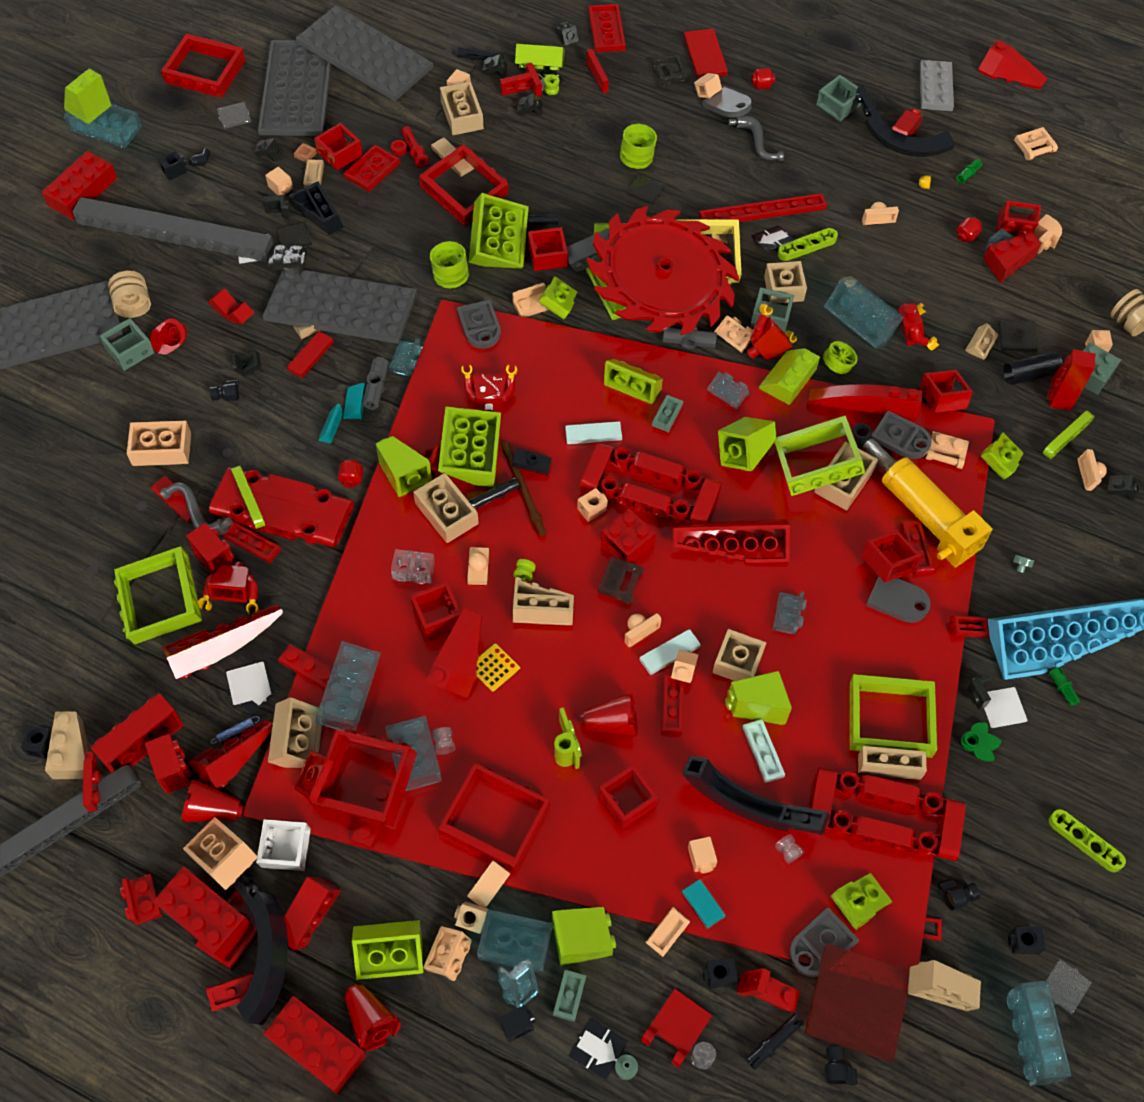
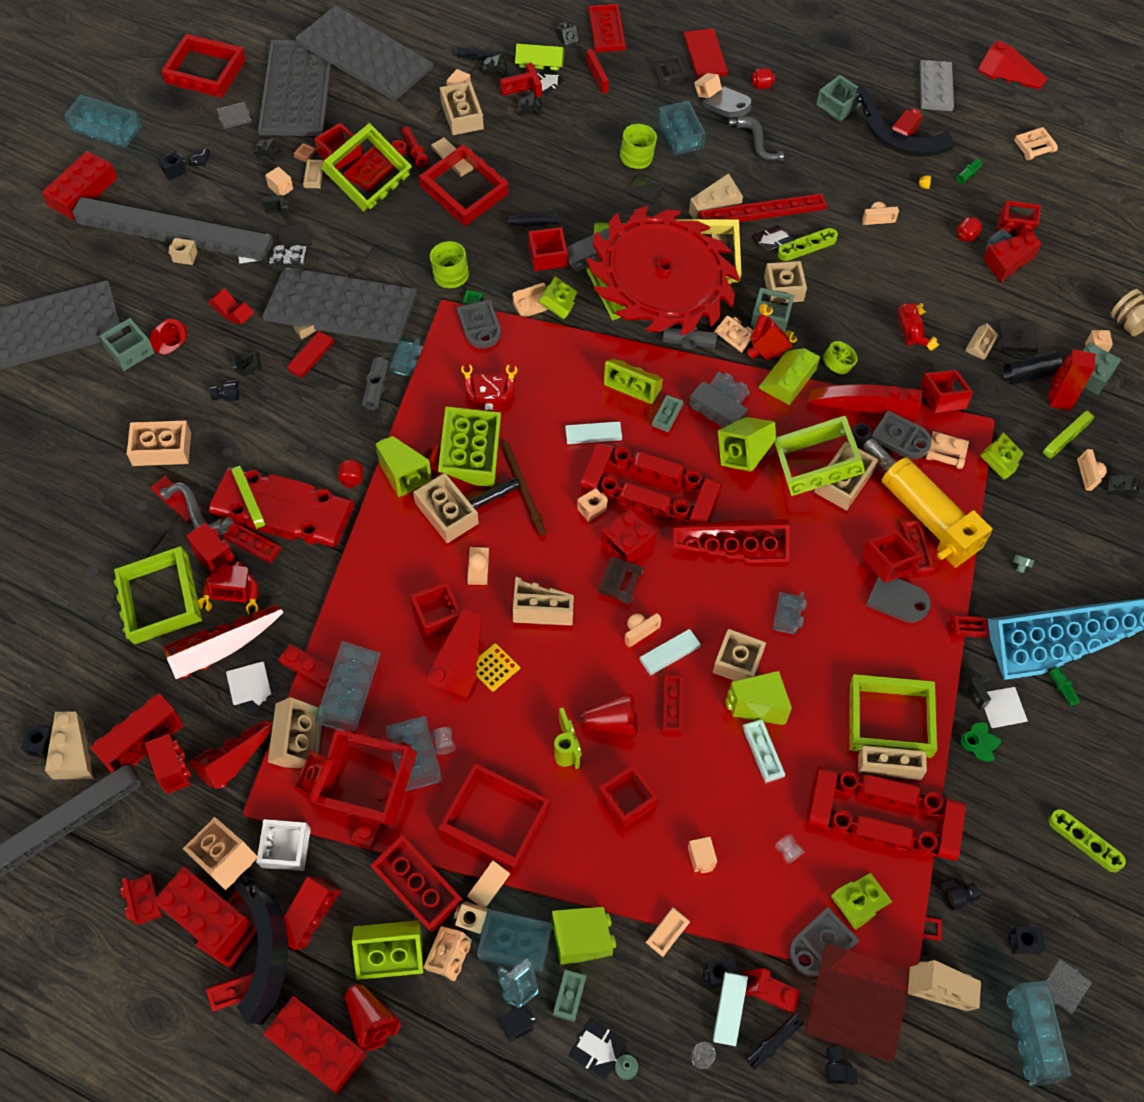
lime slope [64,69,112,124] -> none
red hinge [83,751,101,812] -> none
tan wheel [108,271,151,318] -> none
red cone [181,780,244,822] -> none
light blue piece [210,716,260,744] -> none
black wedge [289,181,343,235] -> none
teal slope [318,404,343,444] -> none
teal slope [343,383,366,420] -> none
clear brick [391,549,435,584] -> none
lime slope [469,193,529,268] -> none
black plate [511,448,552,475] -> none
lime wheel [513,559,536,582] -> none
lime wheel [544,74,559,95] -> none
red flag [641,989,712,1068] -> none
light nougat brick [671,650,698,683] -> none
black arch [682,756,830,835] -> none
teal tile [682,879,726,929] -> none
clear light blue brick [824,276,904,348] -> none
light nougat brick [1033,214,1062,254] -> none
none -> tan brick [168,238,198,265]
none -> lime window [321,123,412,212]
none -> red brick [370,835,464,932]
none -> green tile [462,290,483,305]
none -> clear light blue brick [658,101,706,155]
none -> tan wedge [689,173,743,220]
none -> dark grey brick [689,381,748,428]
none -> light aqua tile [713,972,748,1046]

